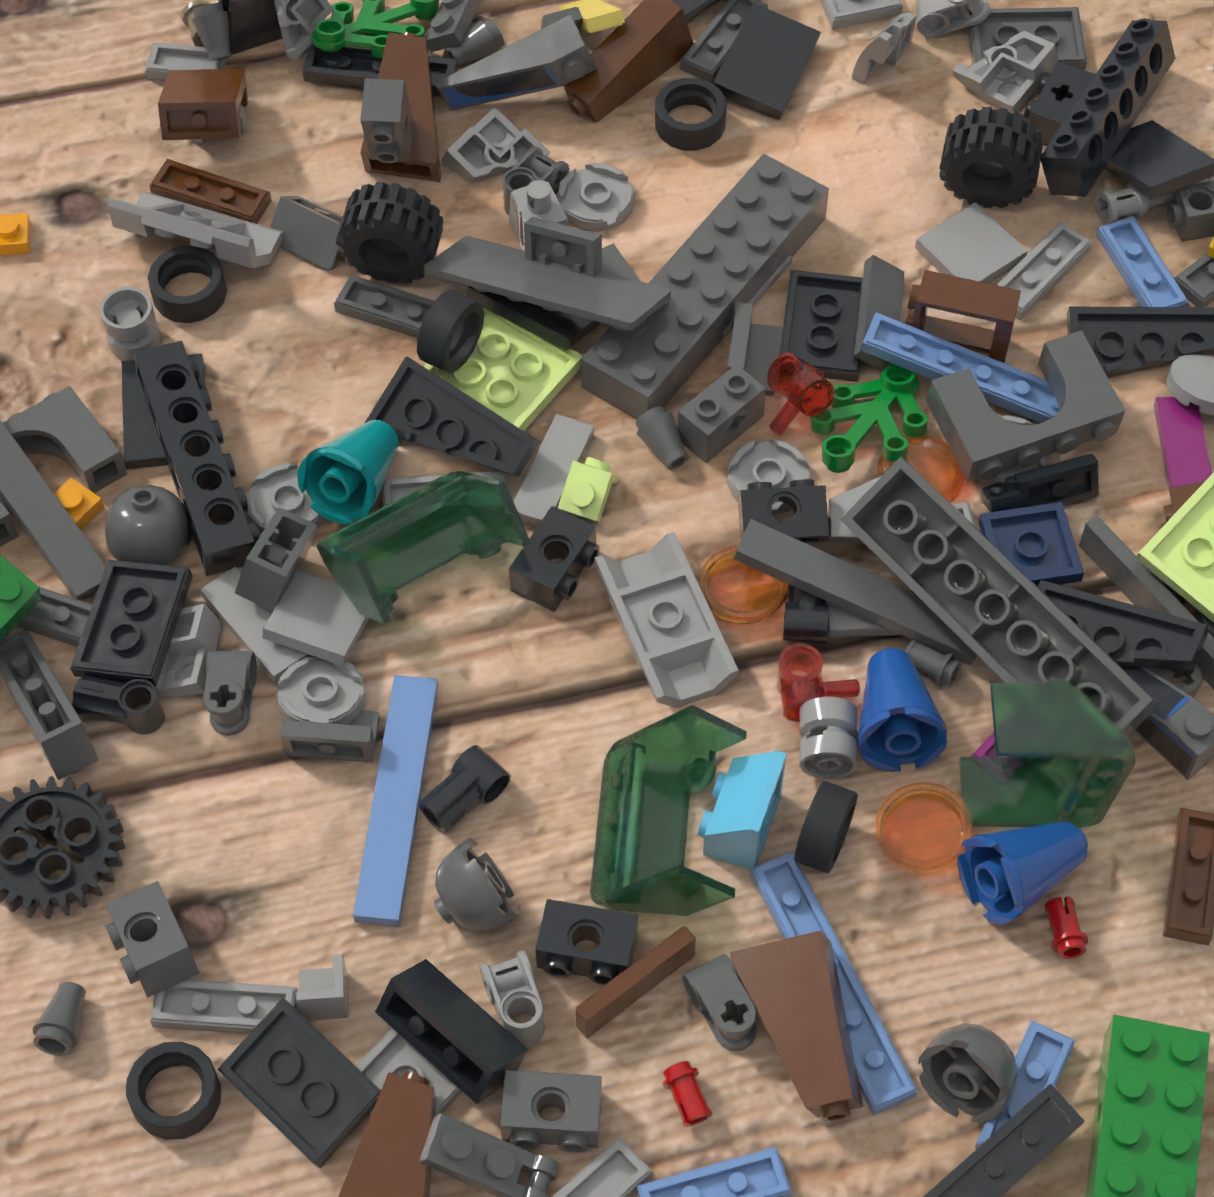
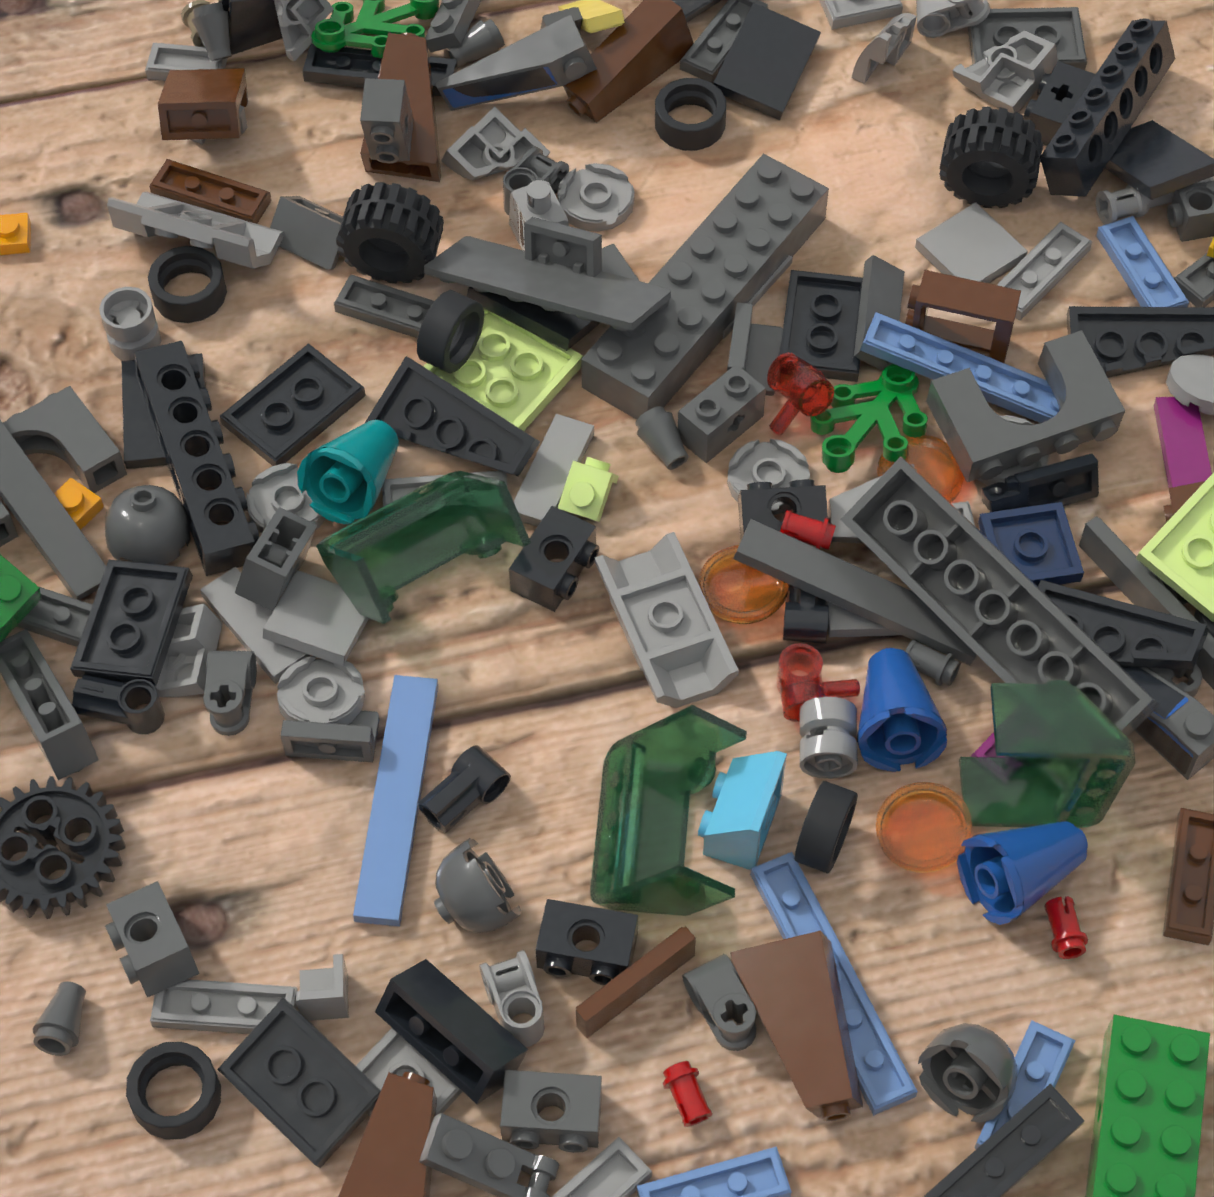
none -> black tile [220,343,366,466]
none -> red pin [780,510,836,550]

